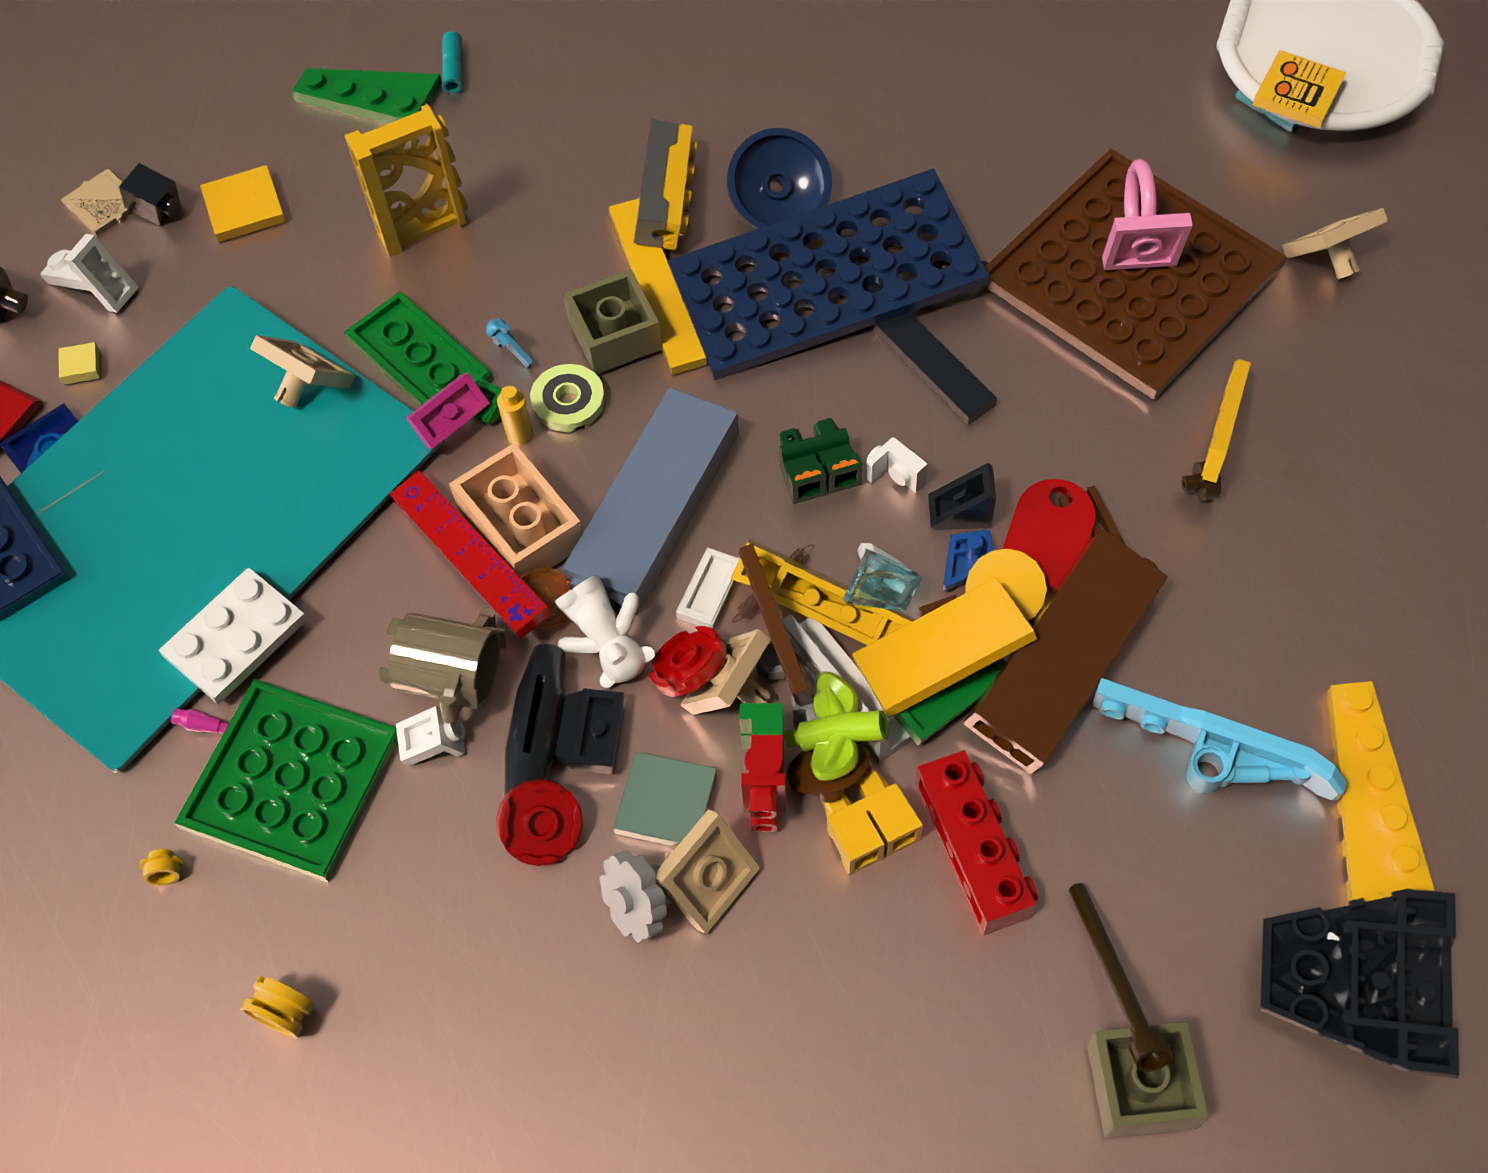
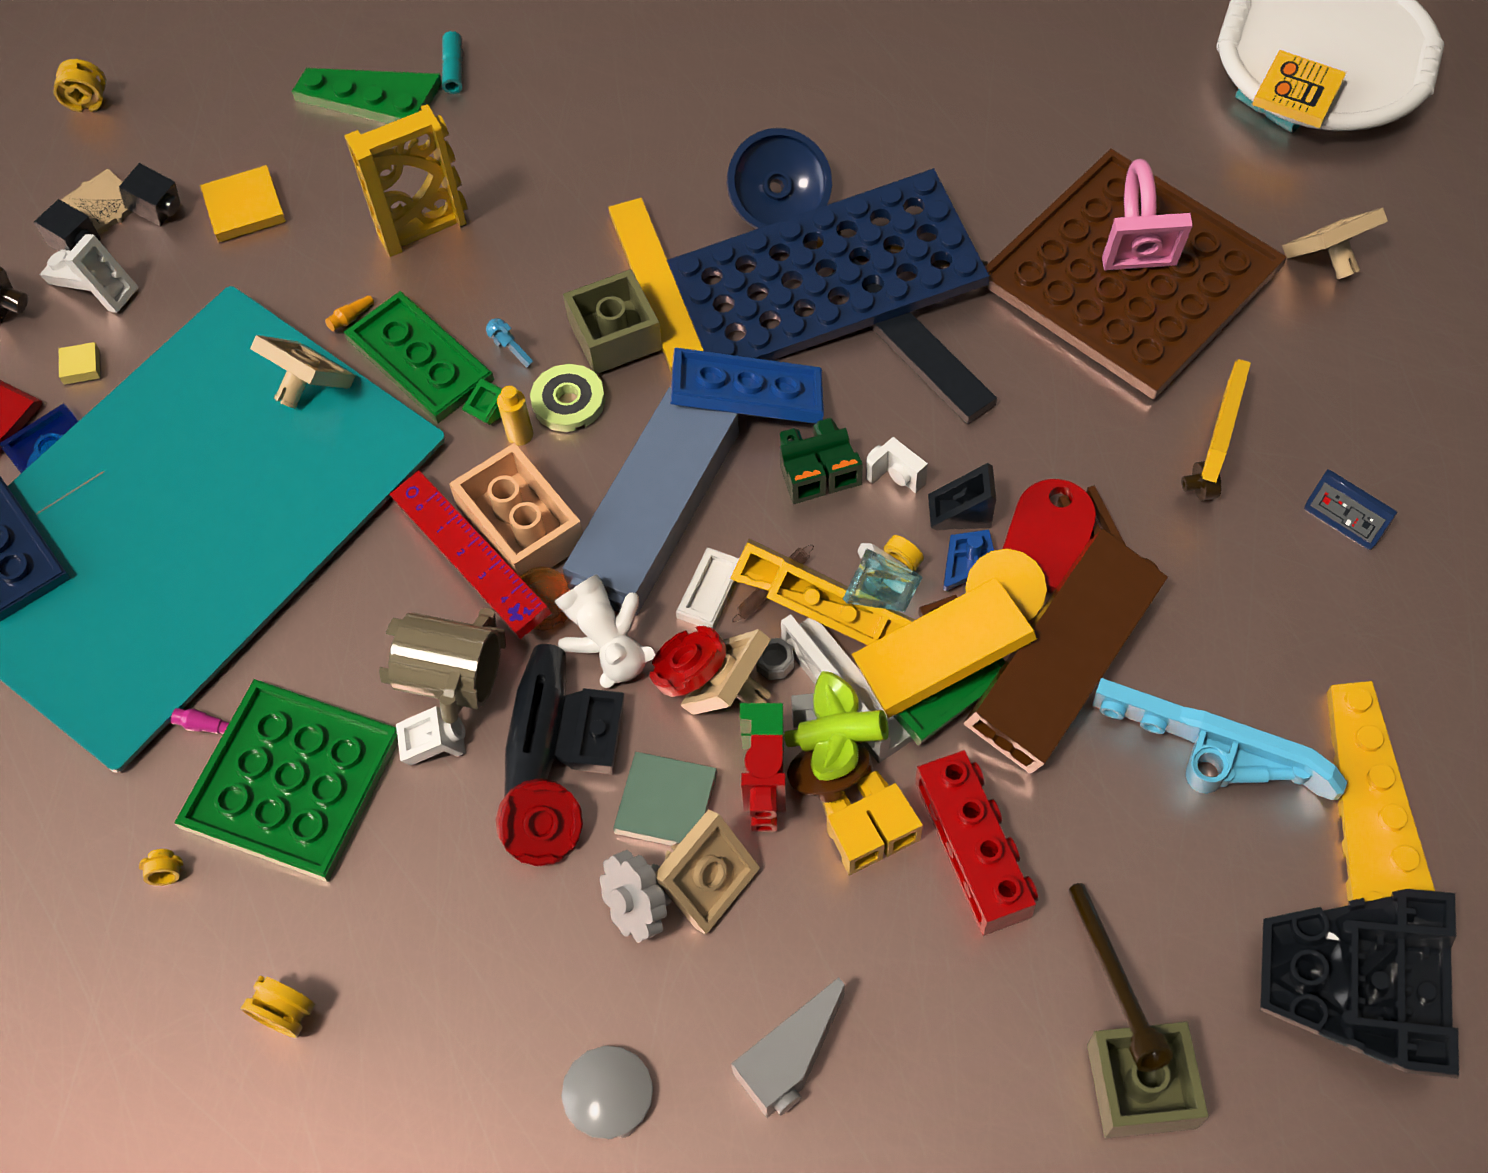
white plate [159,567,307,705] -> none
dark pink plate [406,373,490,449] -> none
piece [634,119,697,251] -> none
reddish brown tile [738,543,813,707] -> none
none -> black brick [34,199,101,251]
none -> yellow wheel [53,59,106,112]
none -> light orange piece [325,295,374,331]
none -> light grey dish [561,1046,653,1139]
none -> blue plate [670,348,824,424]
none -> light grey slope [732,978,845,1118]
none -> yellow tile [884,535,924,572]
none -> slope [1304,469,1398,550]

